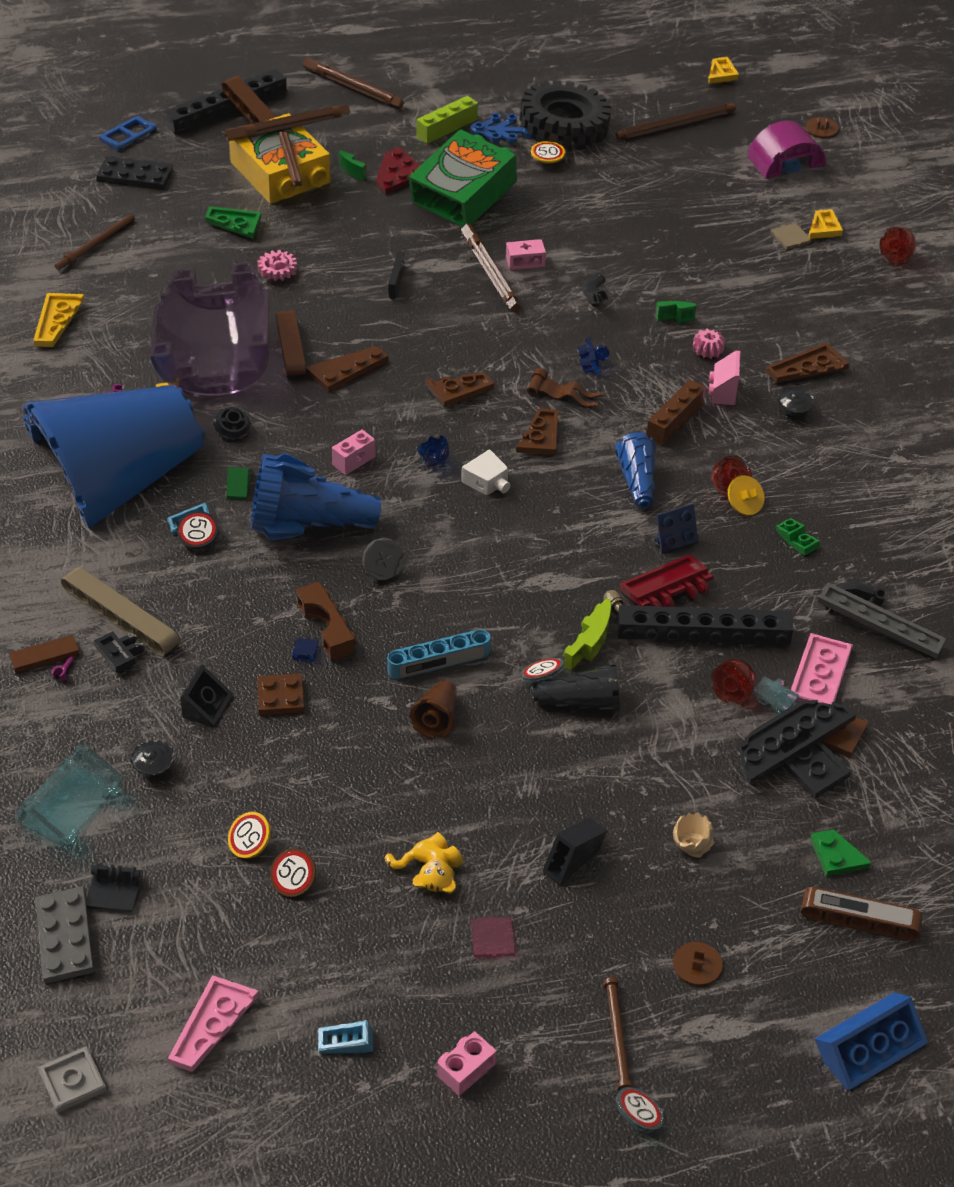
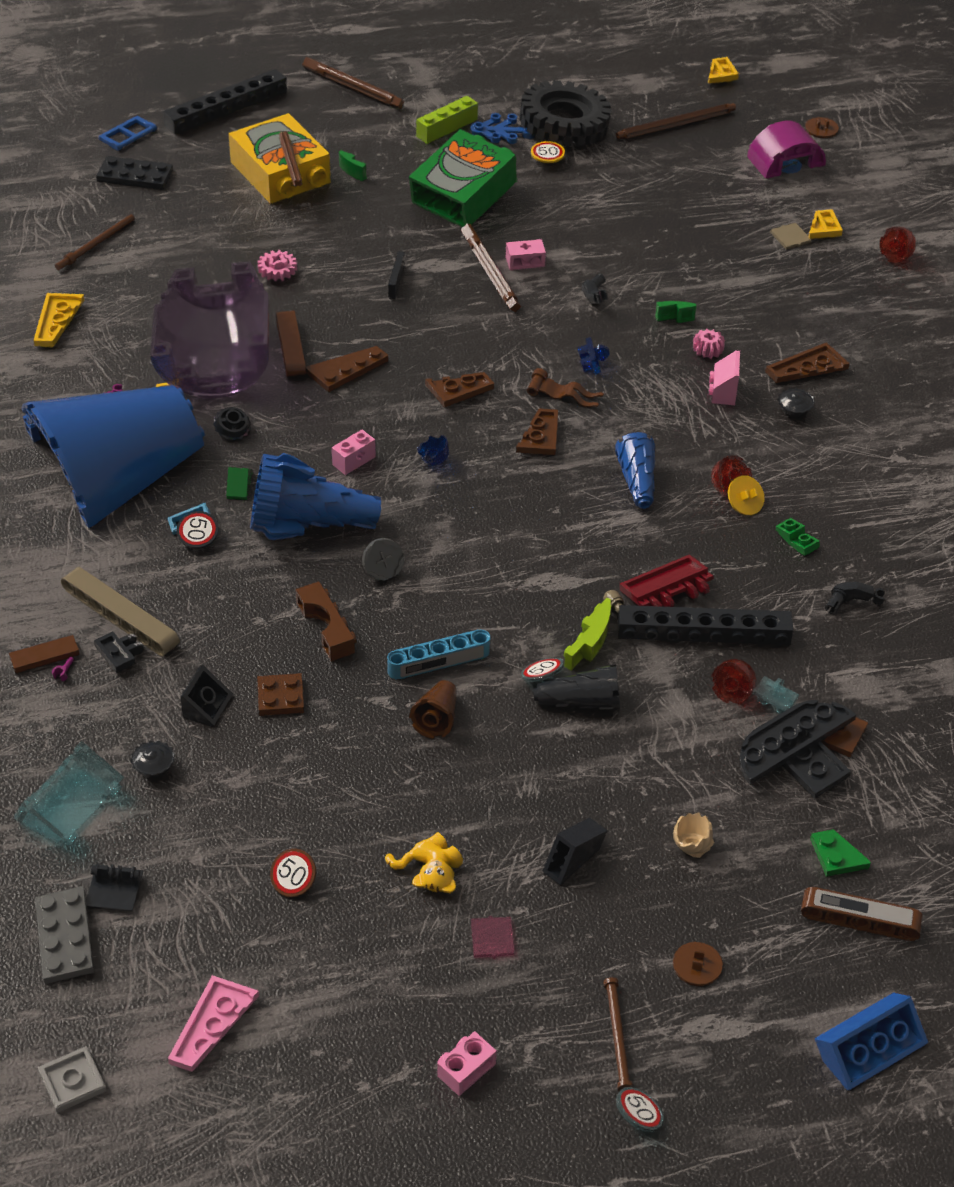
green wing [205,206,261,239] -> none
reddish brown beam [221,76,276,124] -> none
reddish brown piece [224,104,350,142] -> none
piece [228,812,271,859] -> none
clear blue tile [292,638,318,661] -> none
dark azure slope [318,1021,373,1054] -> none
dark red plate [376,147,421,194] -> none
white torso [461,449,510,495] -> none
reddish brown brick [647,379,706,446] -> none
dark blue hinge [654,503,698,553] -> none
bright pink tile [788,633,853,704] -> none
dark grey plate [818,582,946,658] -> none

